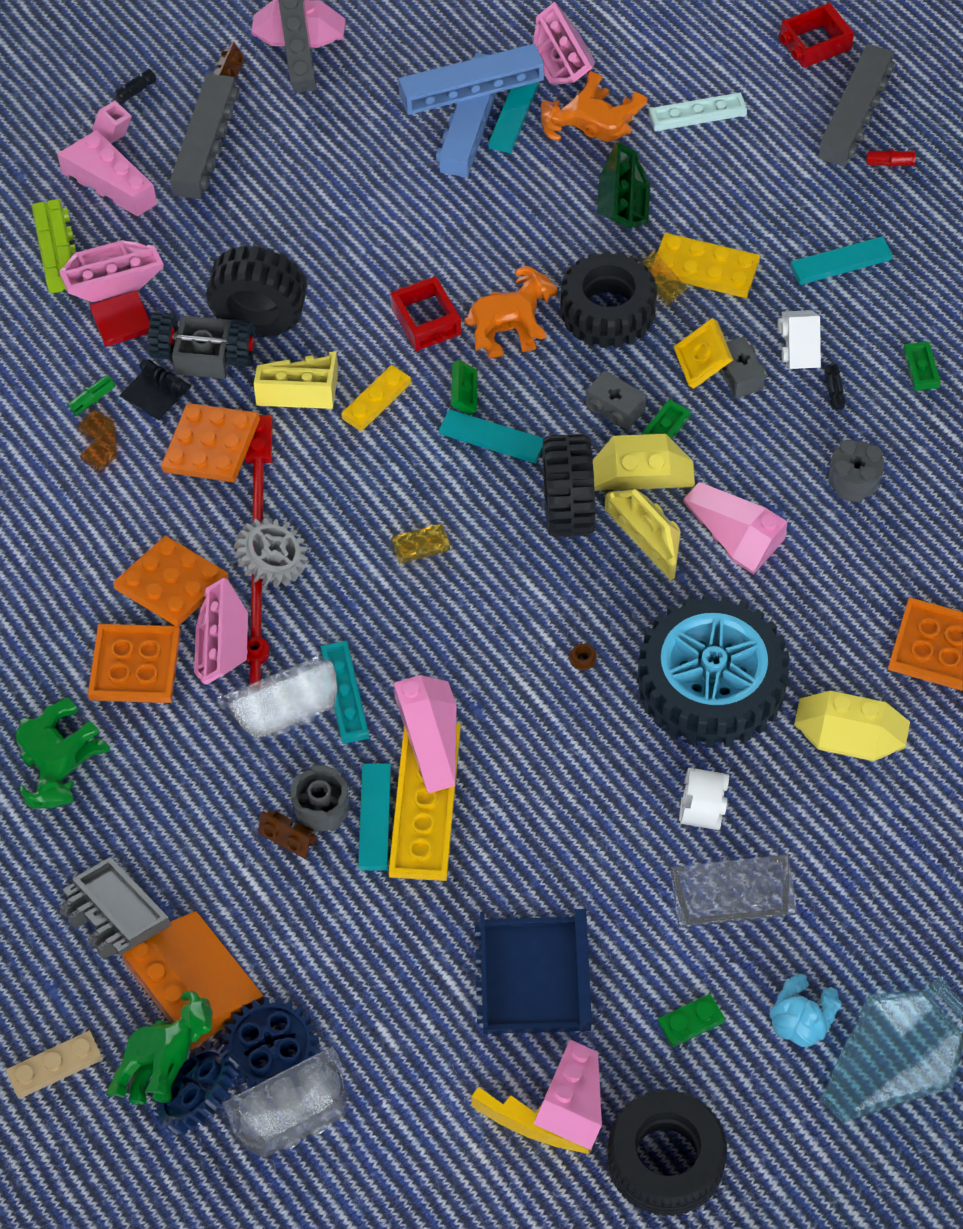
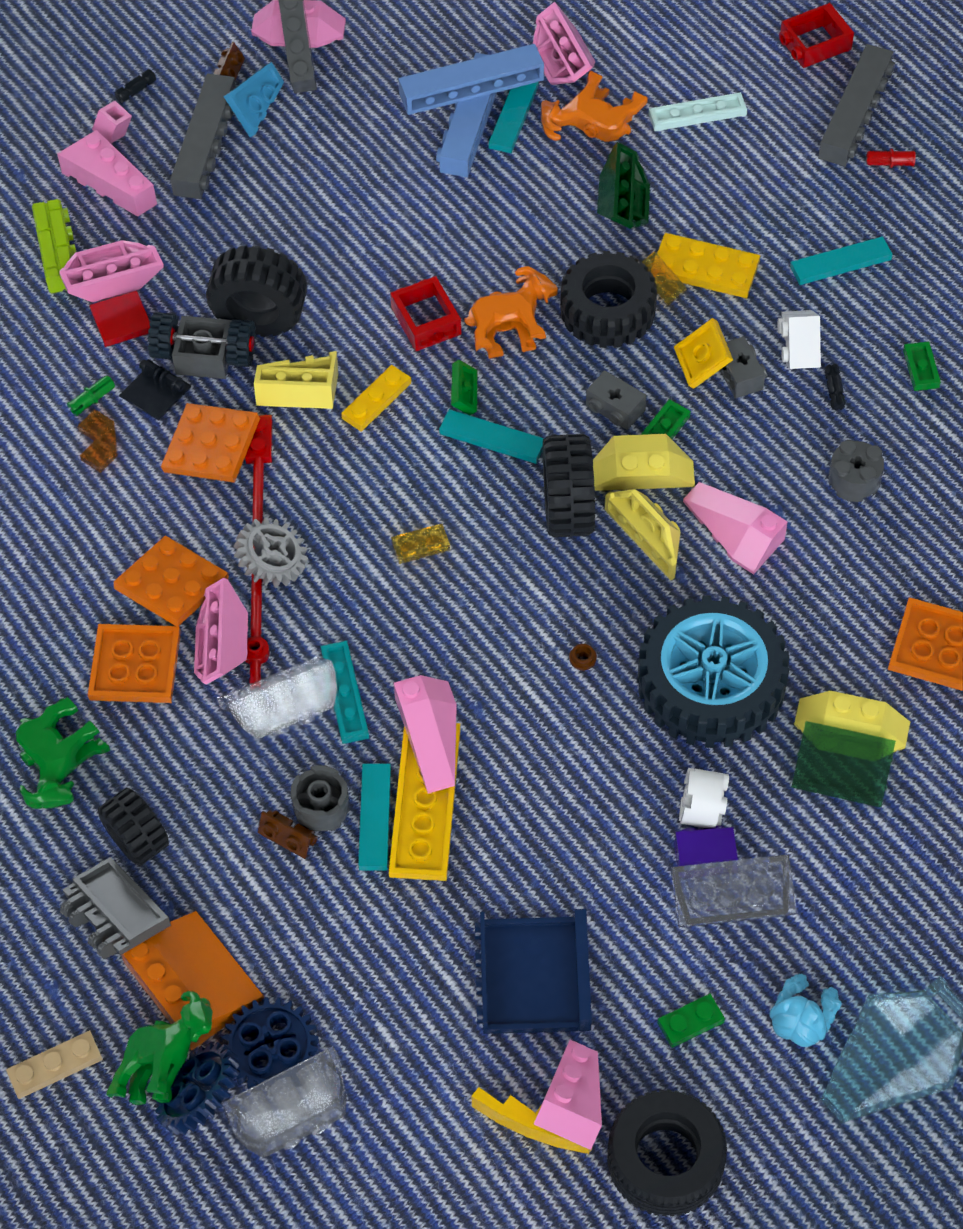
none -> black tyre [98,787,169,866]
none -> dark azure wing [223,62,284,137]
none -> dark purple brick [674,826,738,876]
none -> clear green piece [791,721,896,808]

